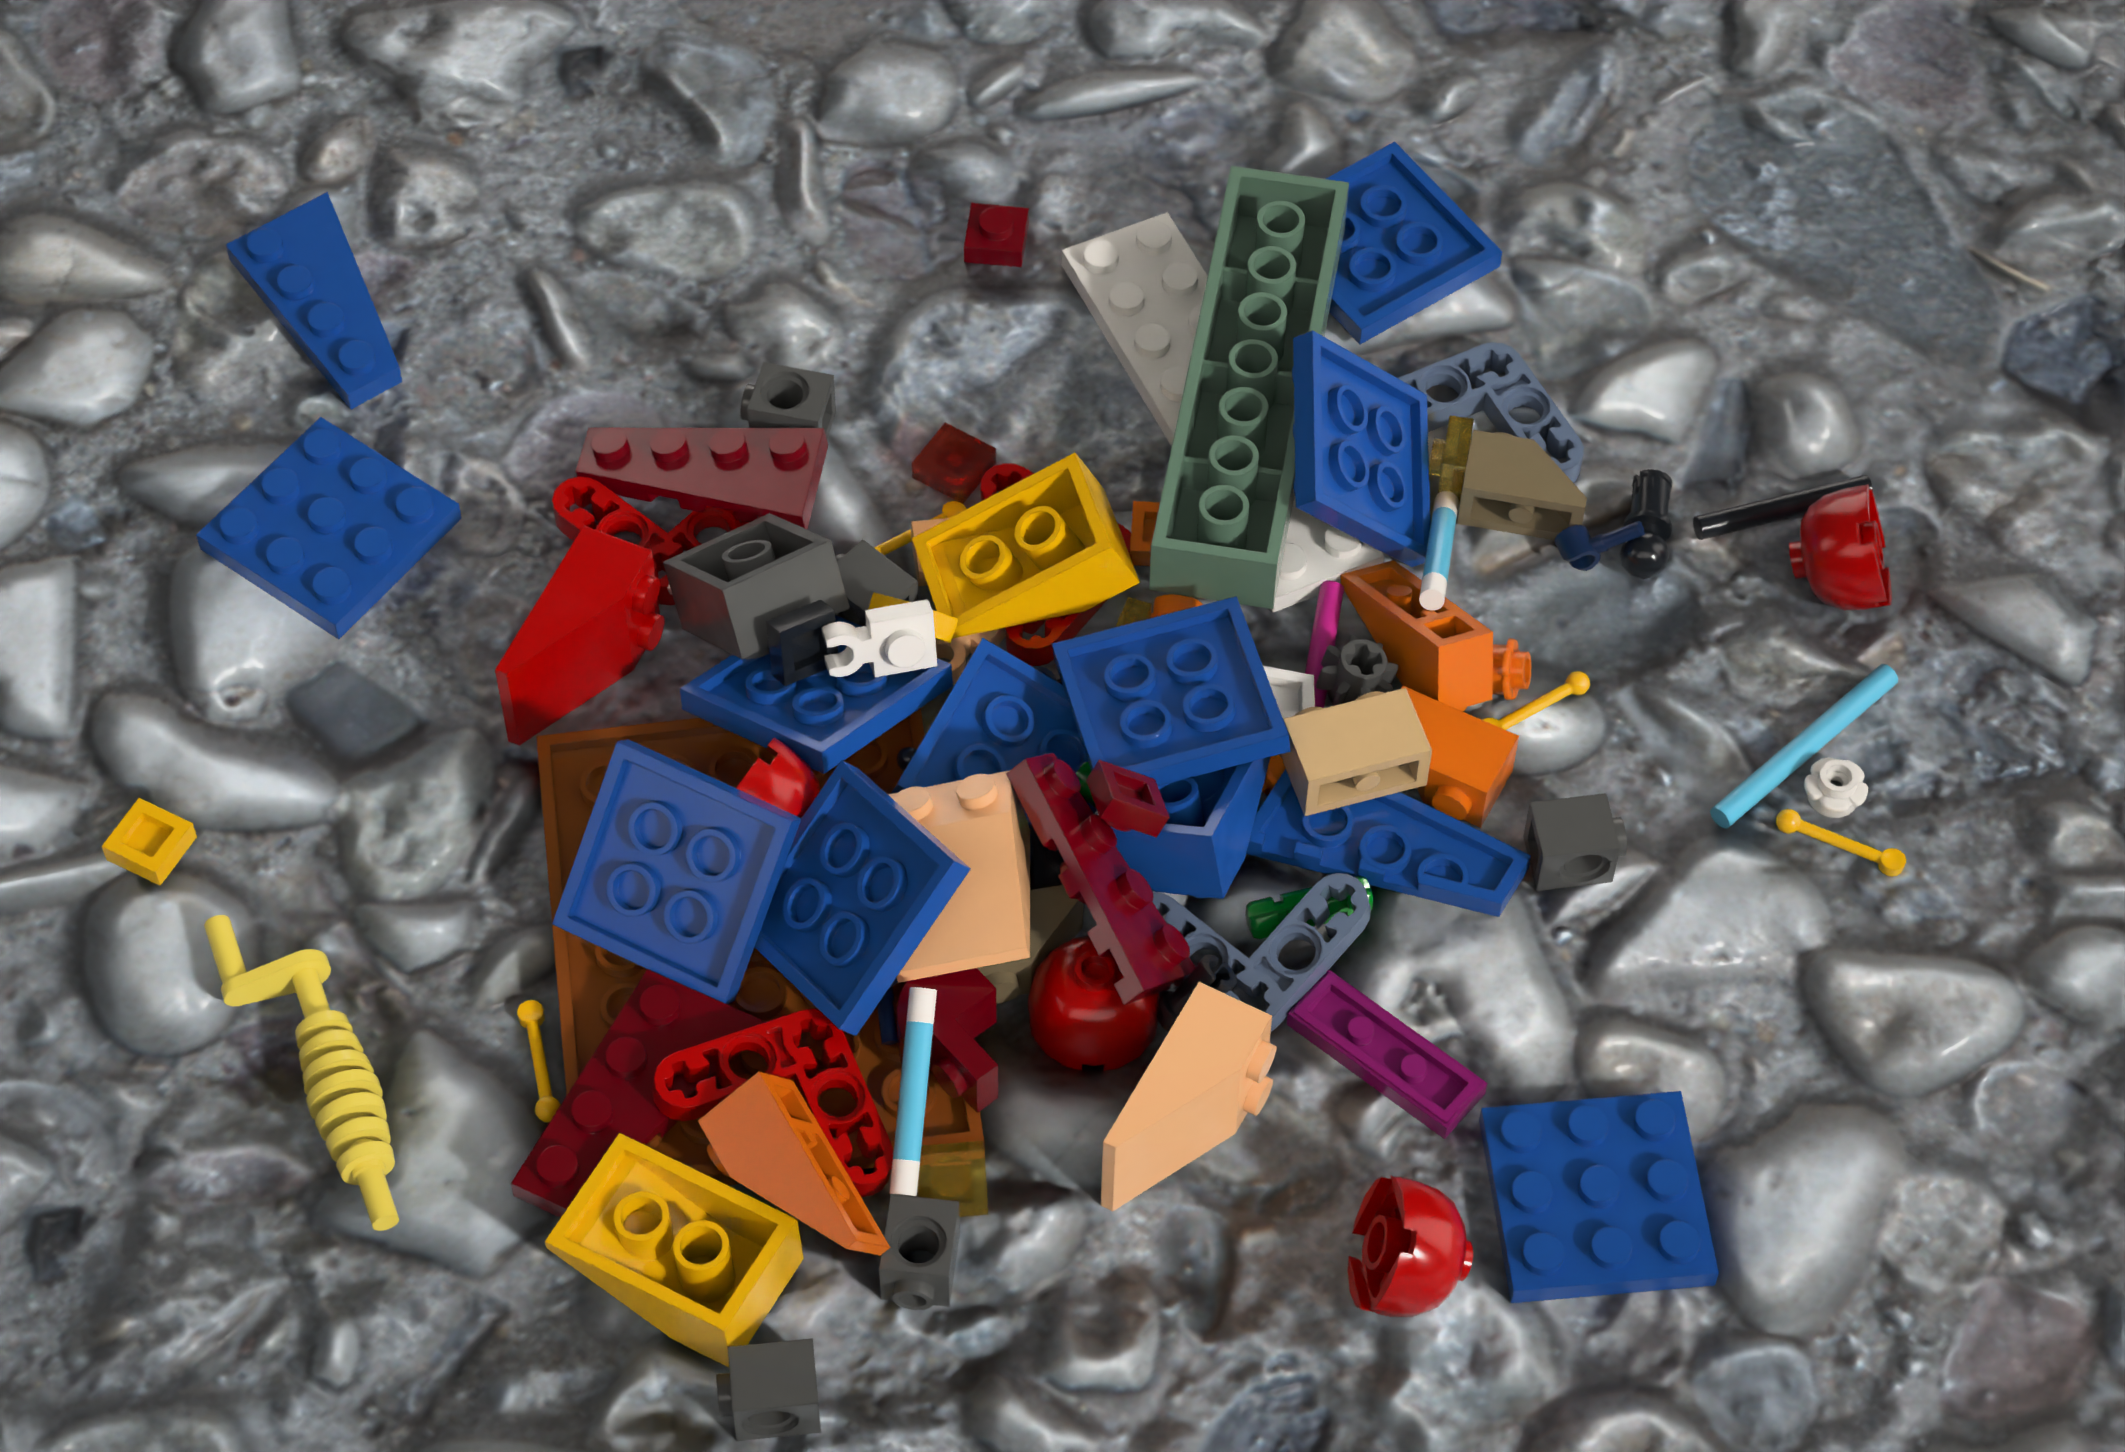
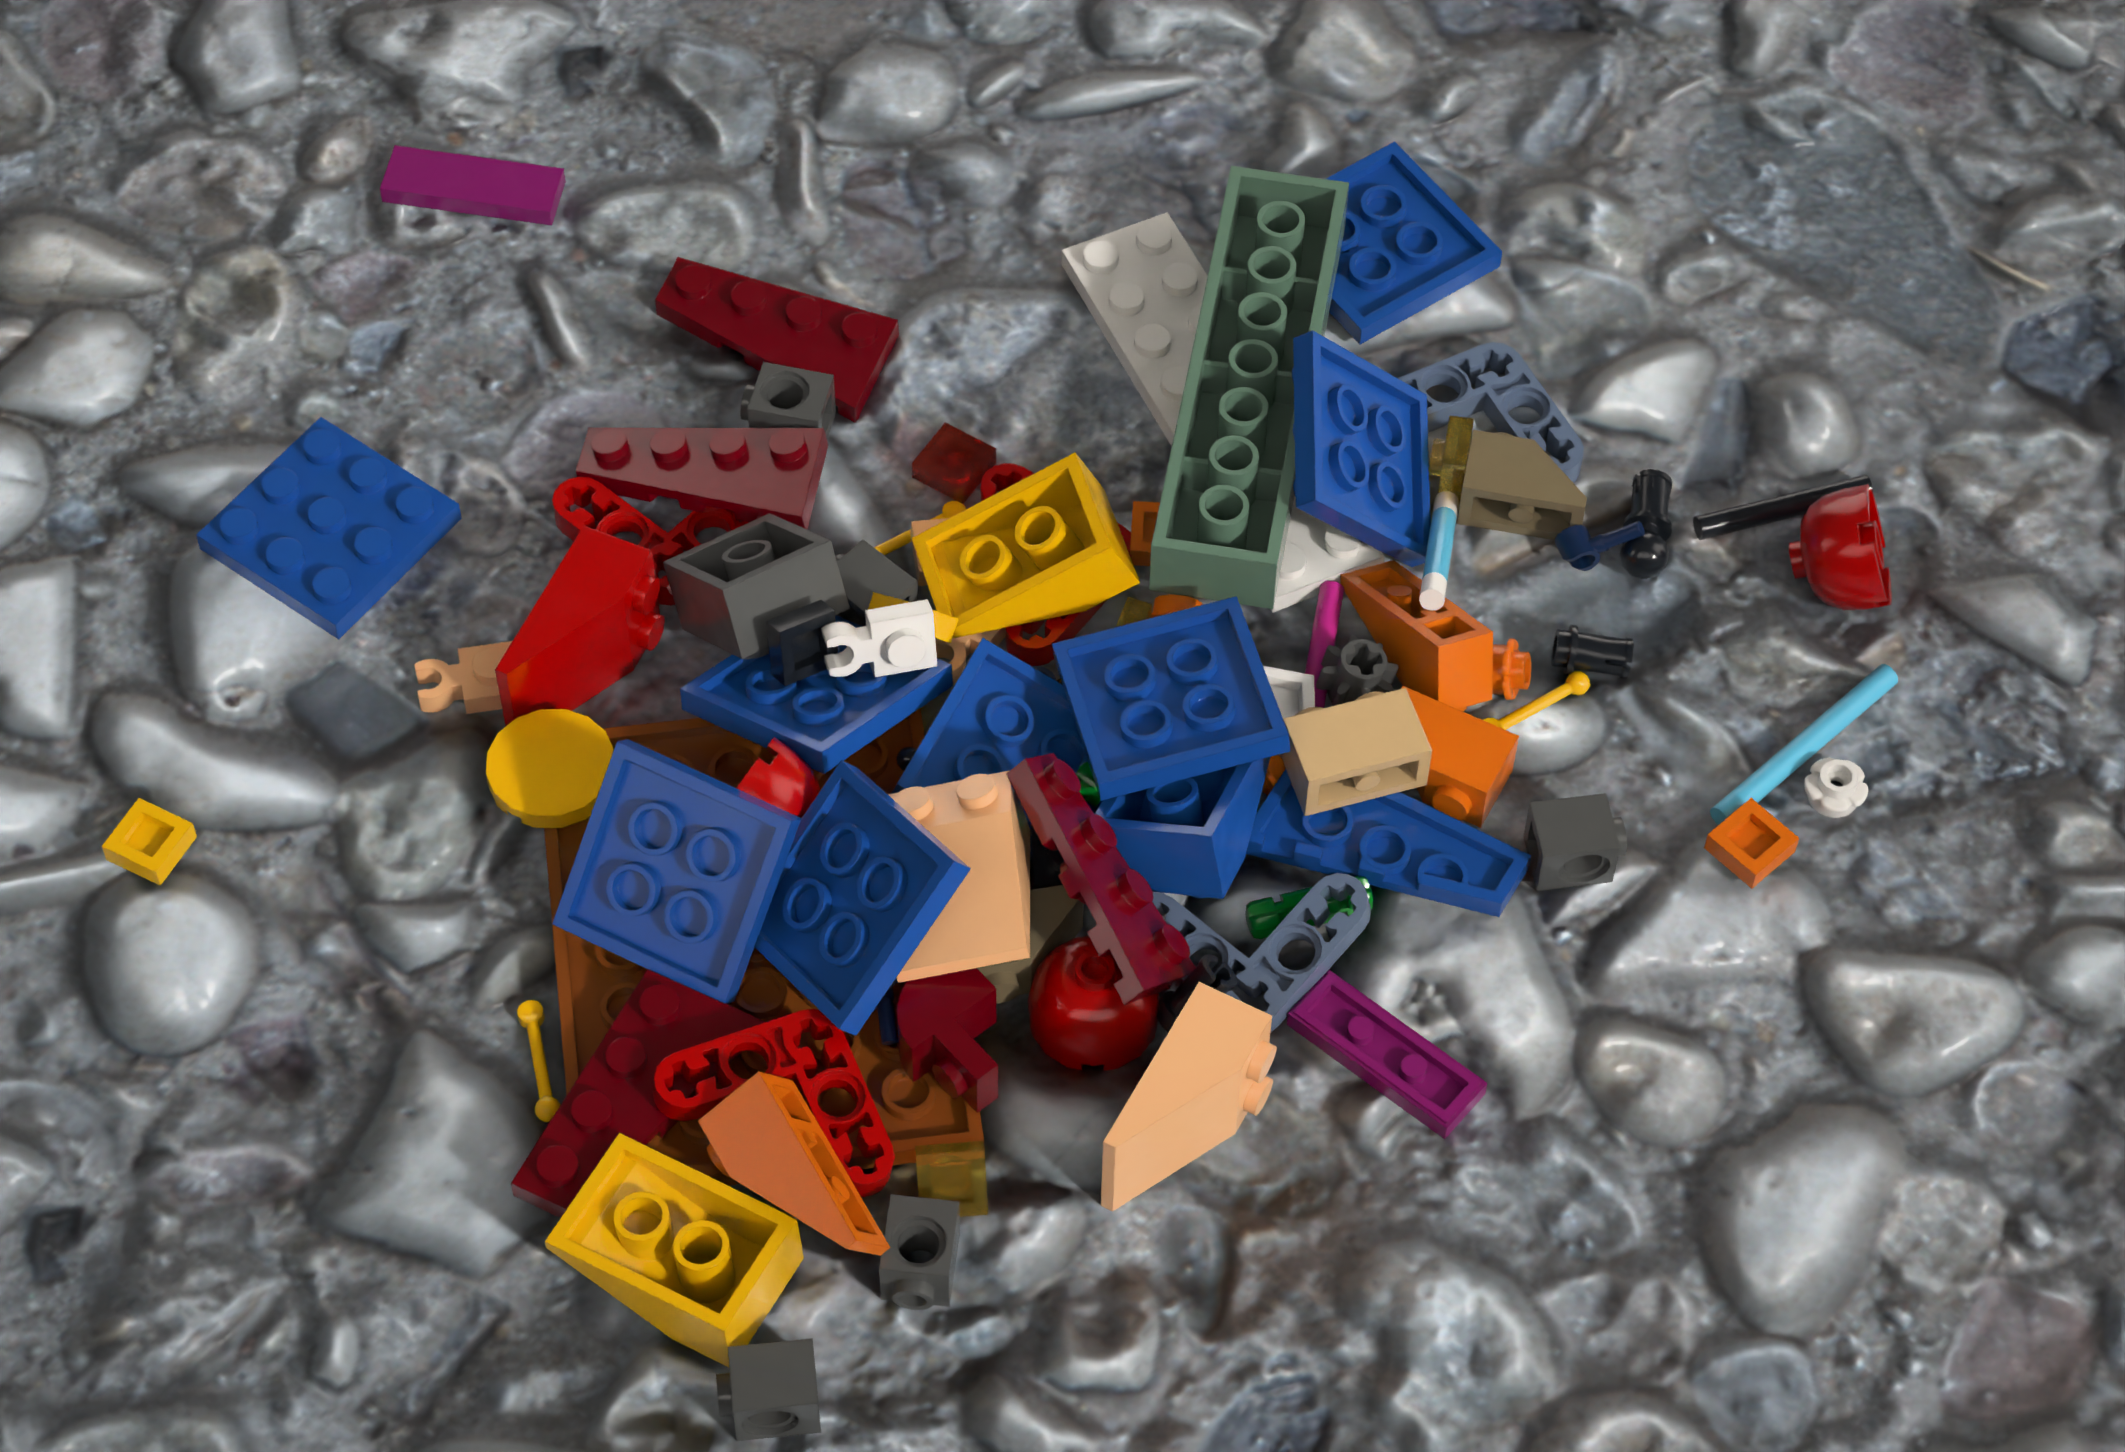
light yellow piece [204,915,399,1231] -> none
blue wing [226,192,402,409] -> none
medium azure bar [889,987,937,1197] -> none
dark red plate [964,203,1029,268] -> none
dark red plate [1086,760,1170,838] -> none
red cylinder [1347,1175,1473,1317] -> none
blue plate [1479,1091,1719,1303] -> none
yellow hinge [1776,808,1906,877] -> none
none -> magenta tile [380,145,566,226]
none -> light nougat plate [414,641,512,714]
none -> yellow tile [486,709,614,828]
none -> dark red wing [655,257,899,423]
none -> black pin [1551,625,1634,679]
none -> orange plate [1704,798,1799,889]

